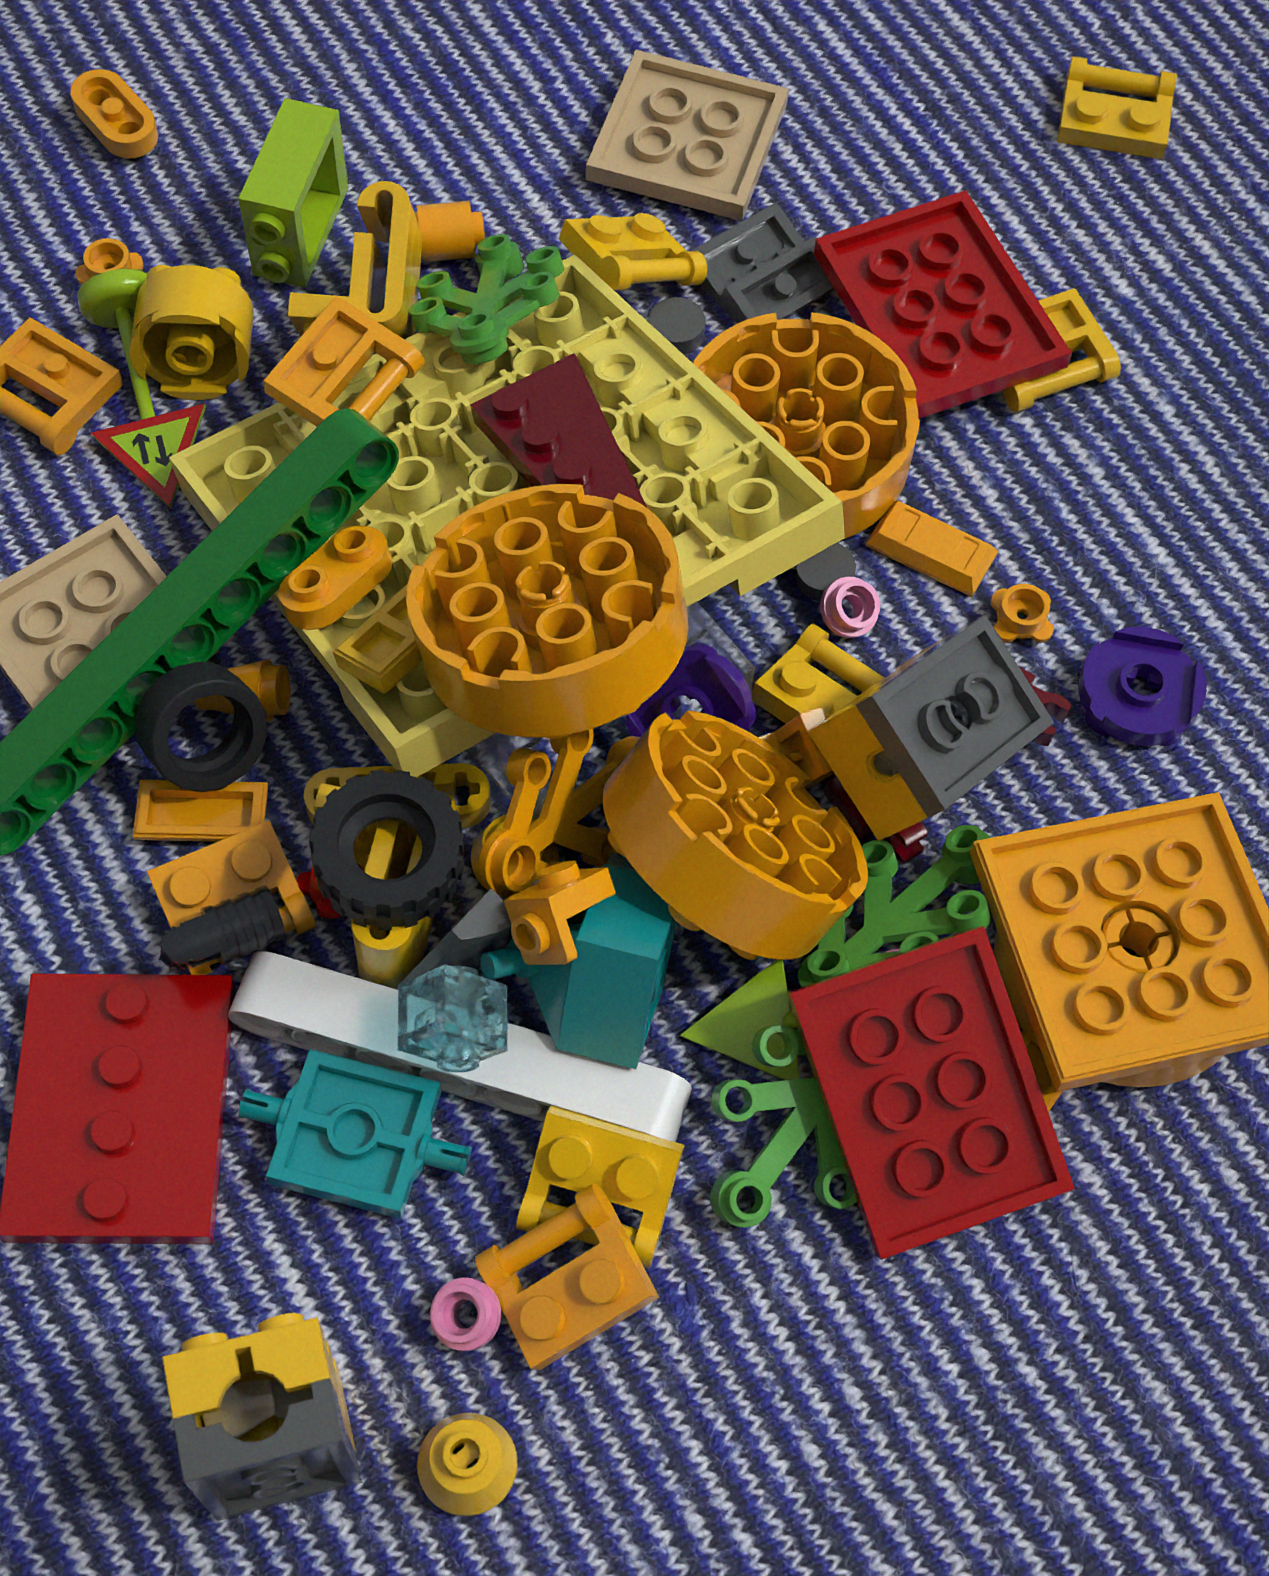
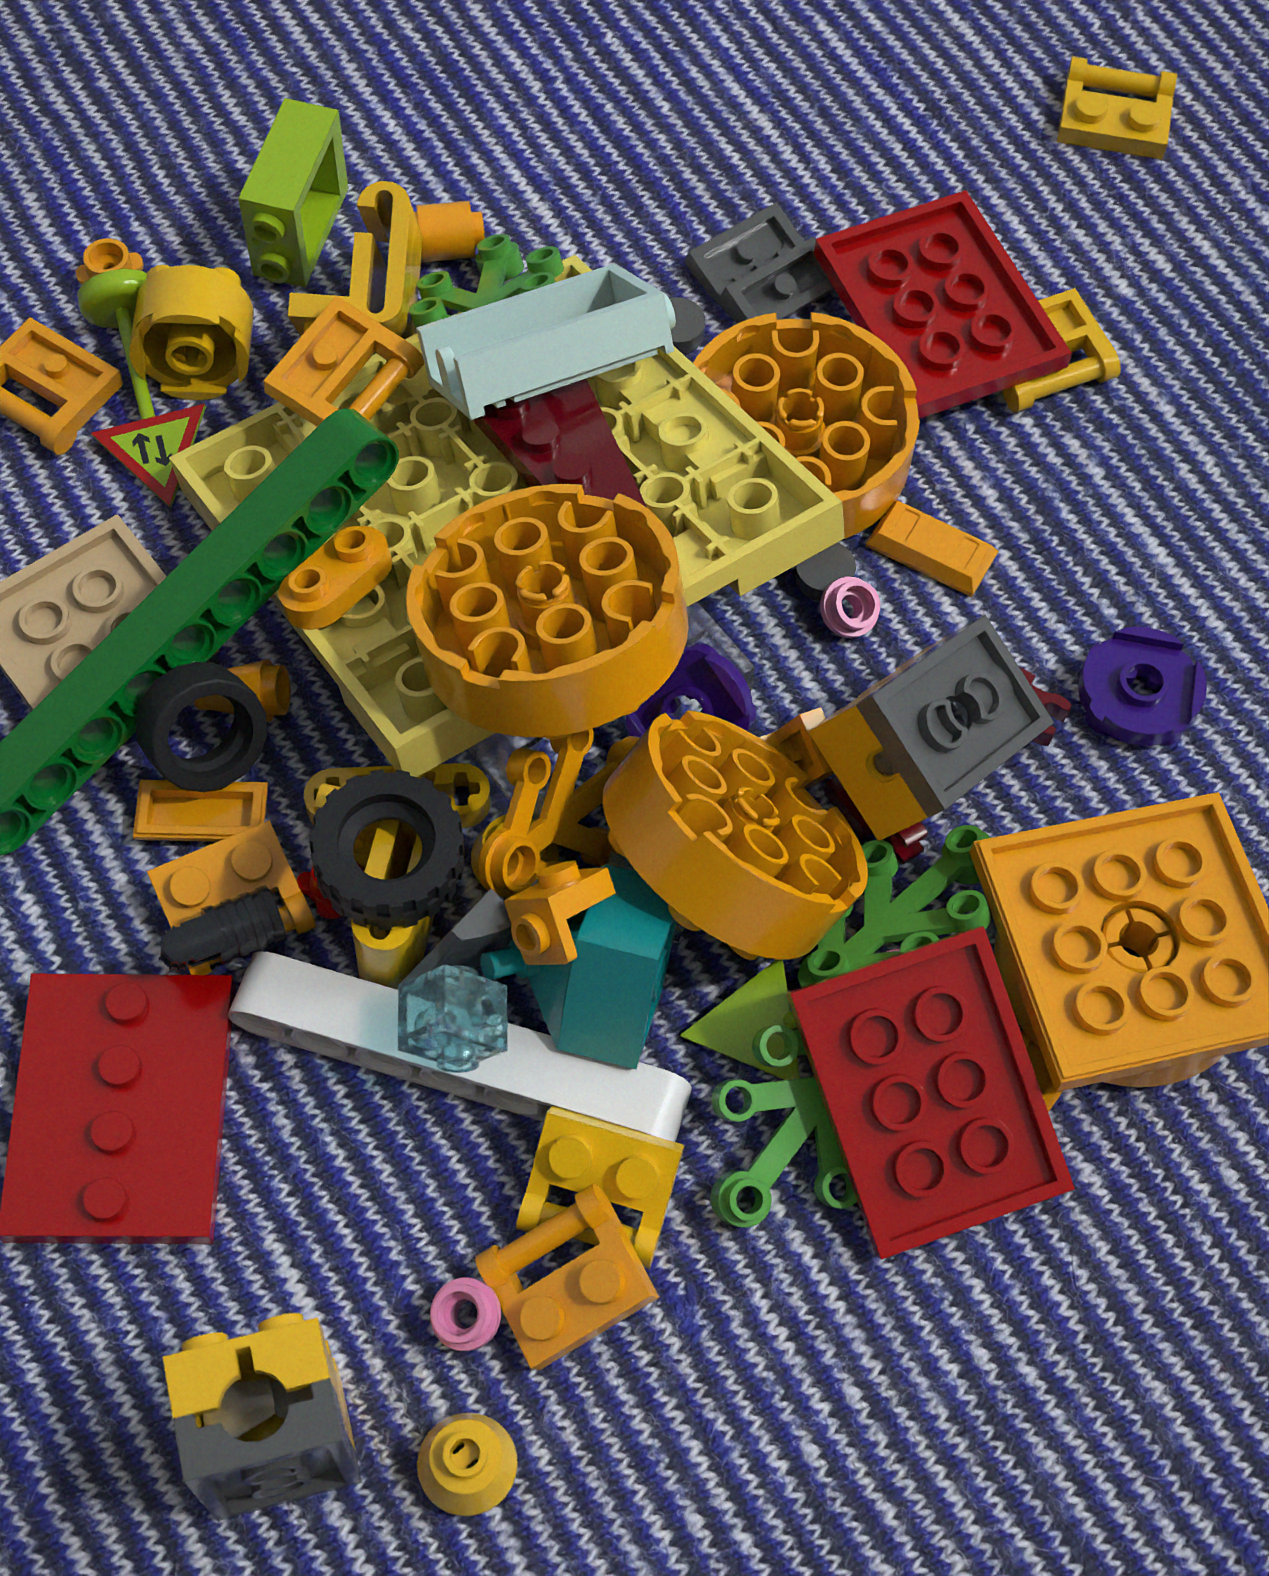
light orange plate [70,69,158,158] -> none
teal plate [238,1049,472,1219] -> none
yellow tile [332,584,422,694] -> none
yellow plate [558,213,707,291] -> none
tan plate [586,49,789,221] -> none
yellow plate [751,624,885,724] -> none
light orange plate [990,584,1054,643] -> none
none -> light aqua door [416,263,676,420]

